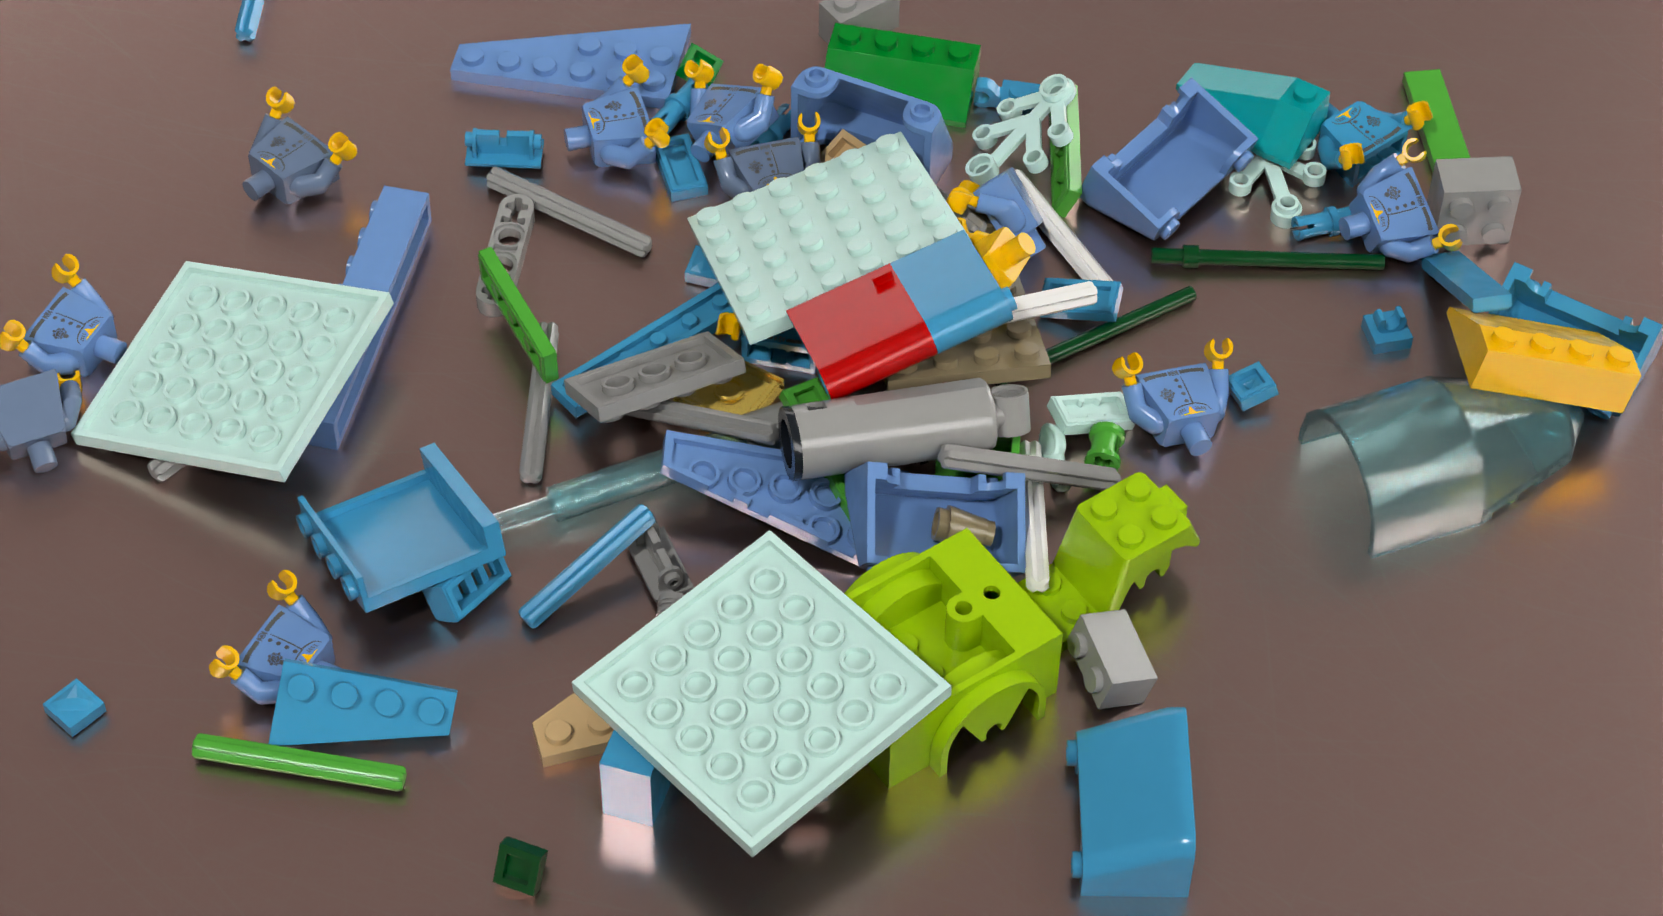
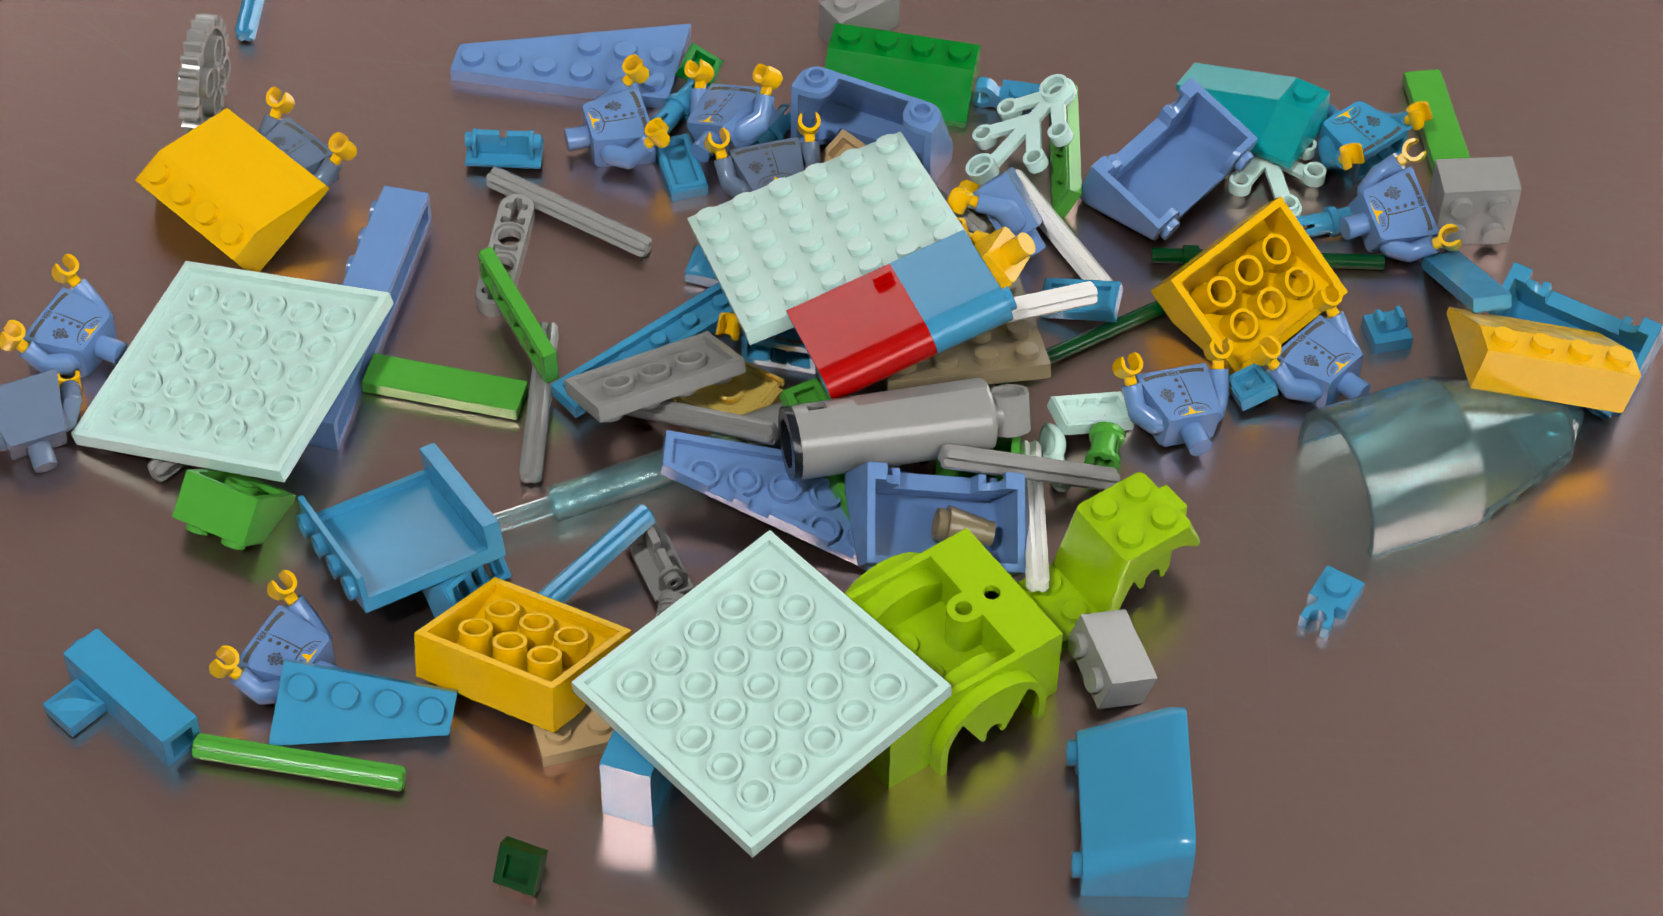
none -> dark azure brick [63,628,201,767]
none -> yellow slope [135,108,330,272]
none -> bright green slope [172,468,296,550]
none -> light grey gear [177,13,230,134]
none -> bright green tile [361,353,528,420]
none -> yellow slope [414,577,632,733]
none -> yellow slope [1151,196,1348,375]
none -> medium blue torso [1251,284,1371,408]
none -> dark azure plate [1298,565,1365,639]

